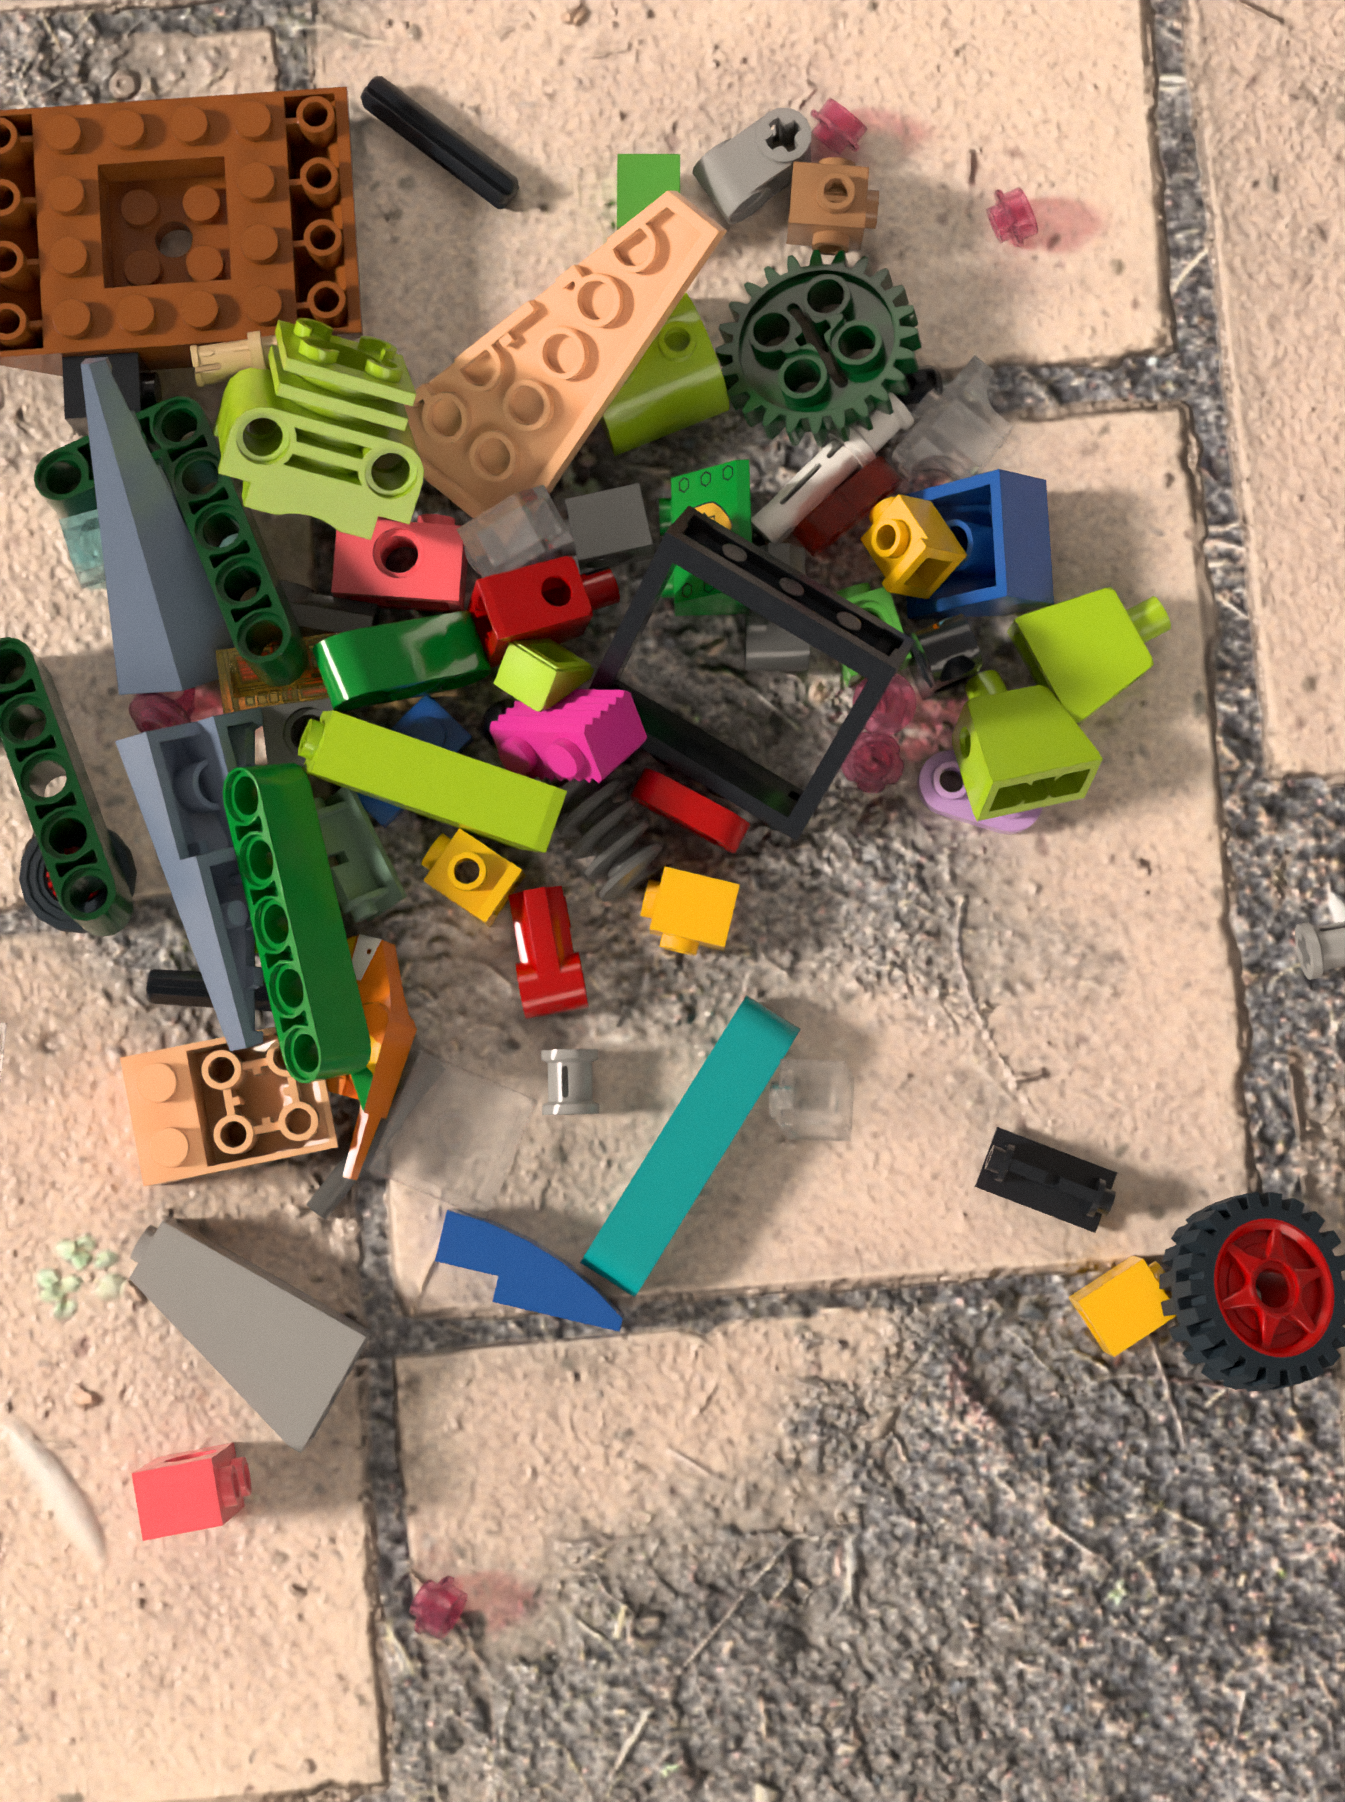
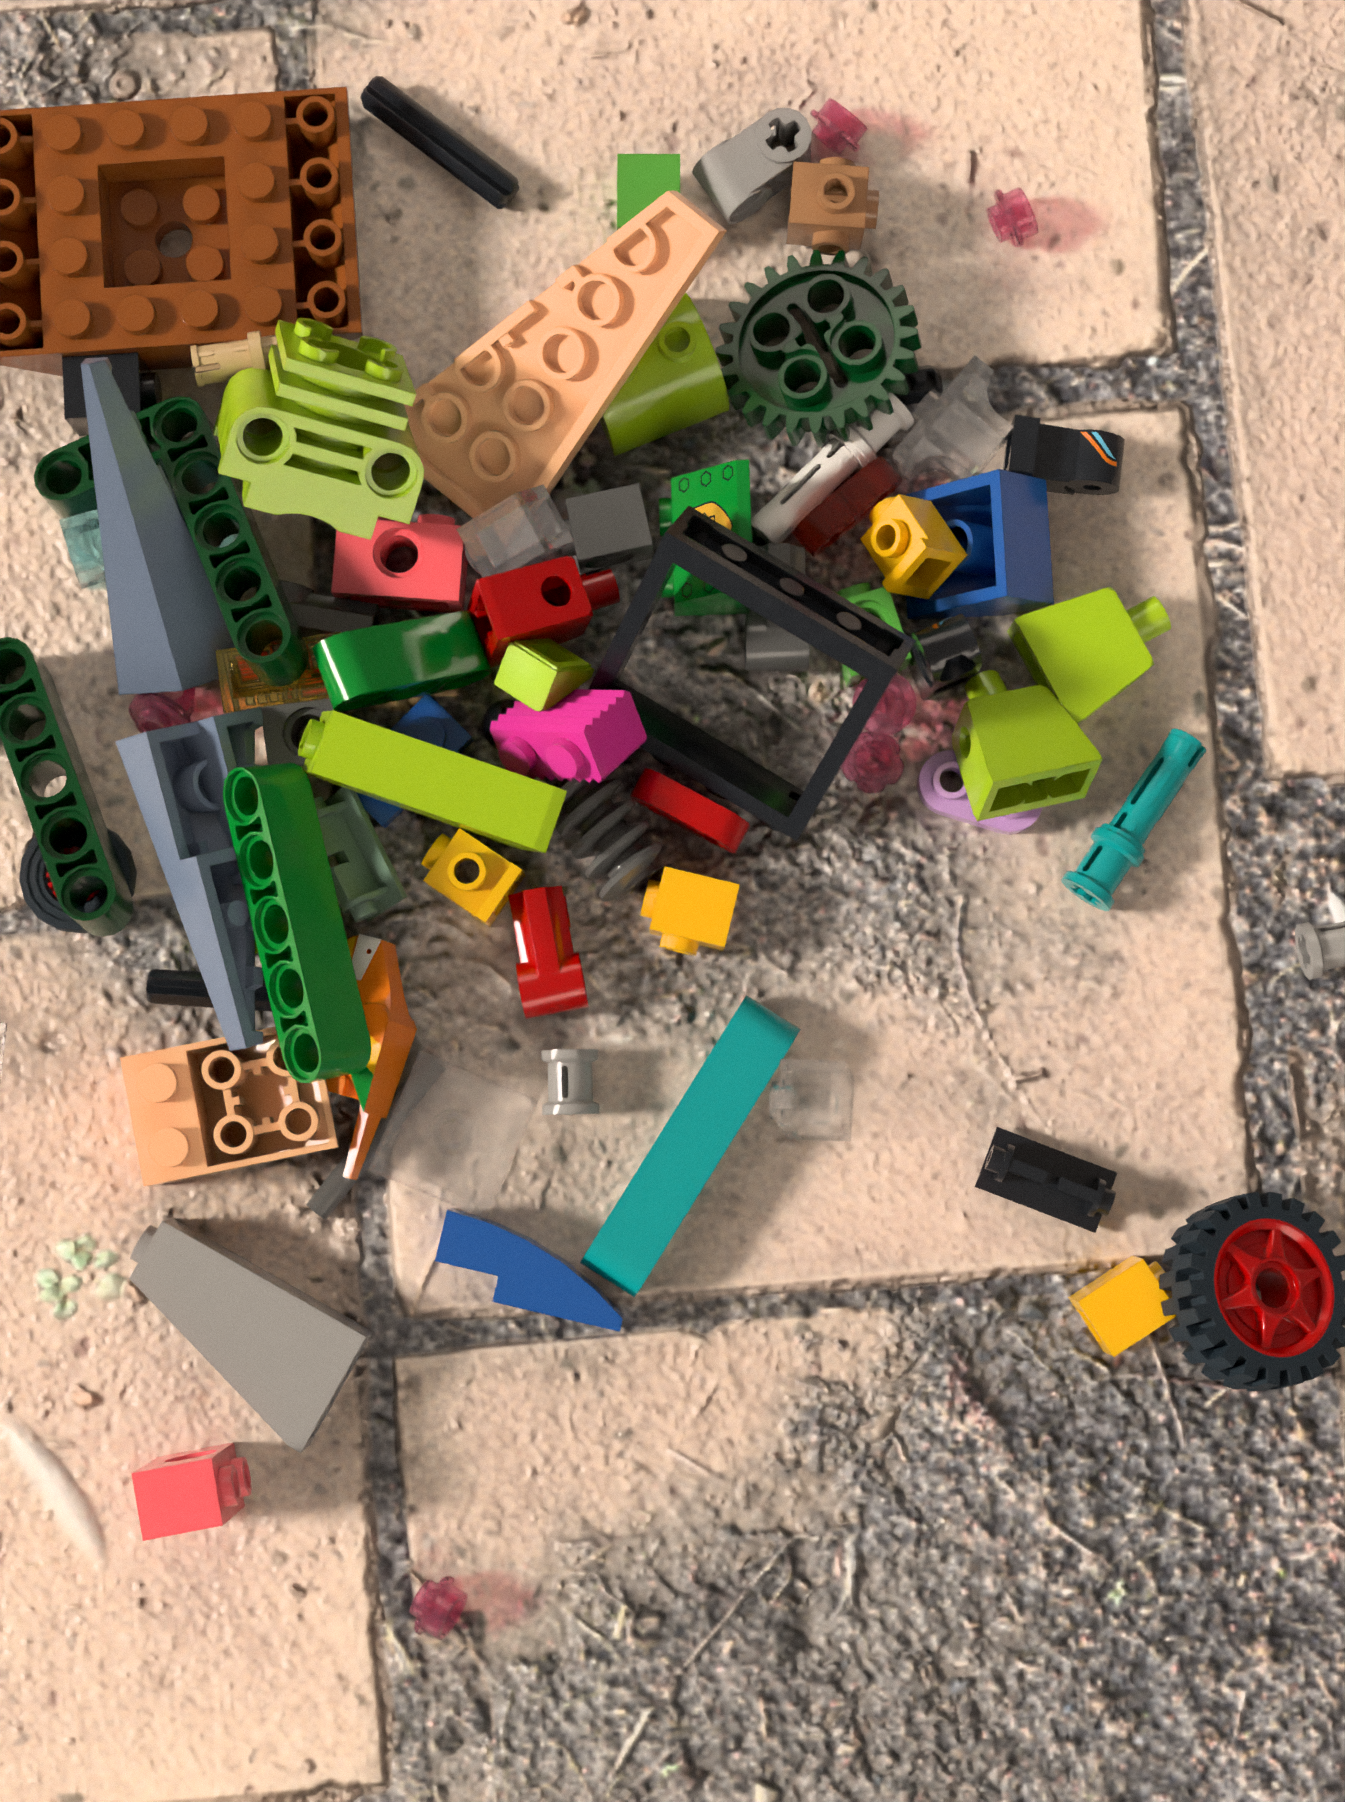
none -> black leg [1003,414,1125,495]
none -> teal pin [1061,728,1206,911]

